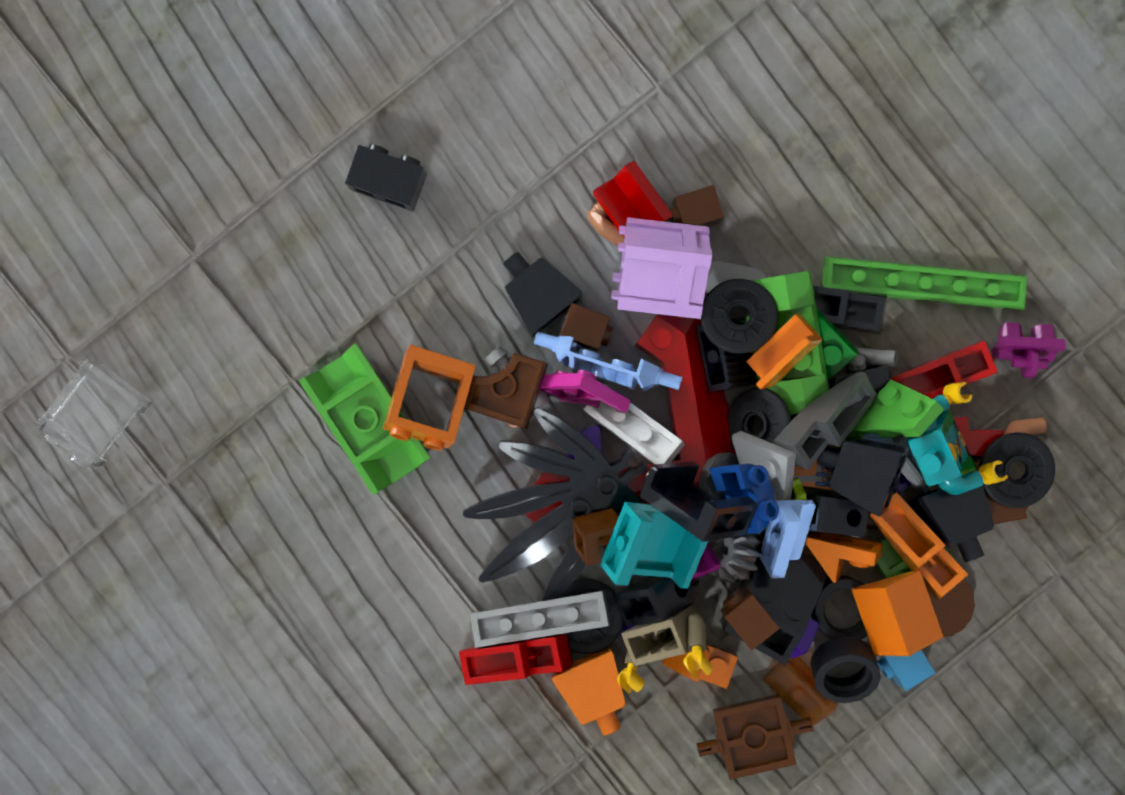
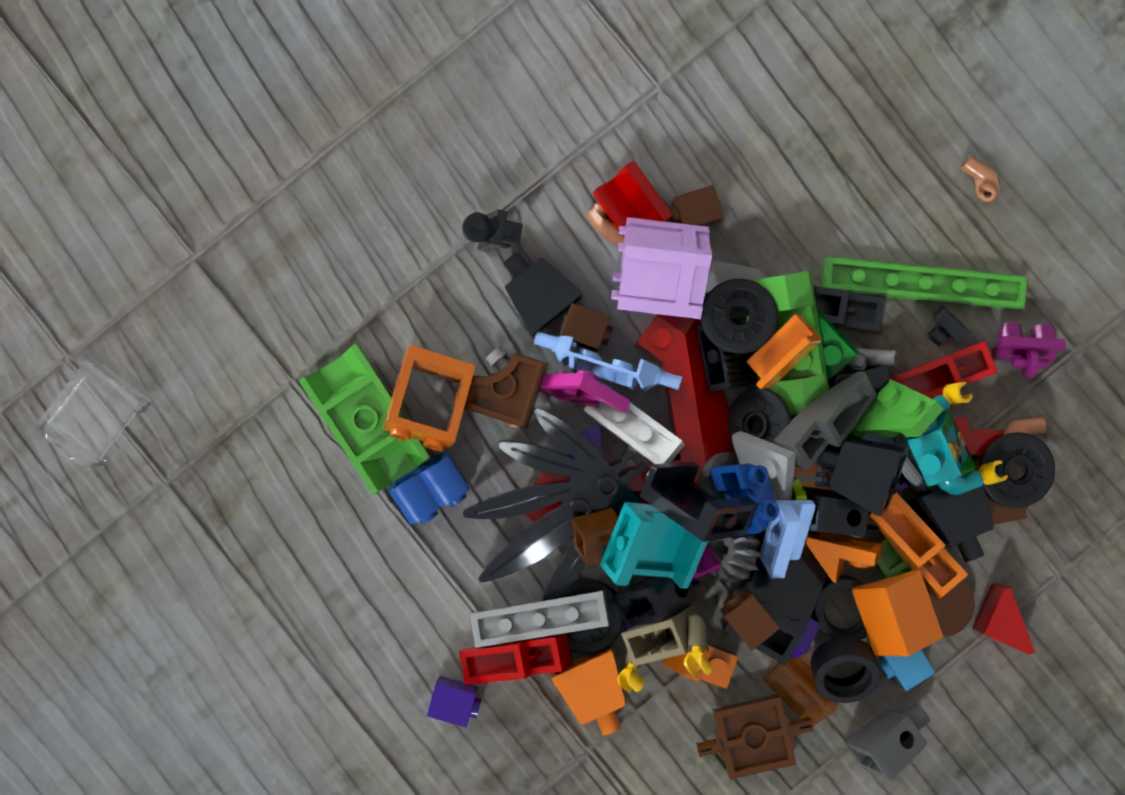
black brick [345,144,427,212] -> none
none -> blue brick [389,450,470,525]
none -> dark purple brick [426,676,482,728]
none -> black hips [462,209,523,252]
none -> dark grey torso [844,705,930,781]
none -> black tile [927,305,970,347]
none -> nougat arm [960,155,999,203]
none -> red slope [972,583,1035,655]

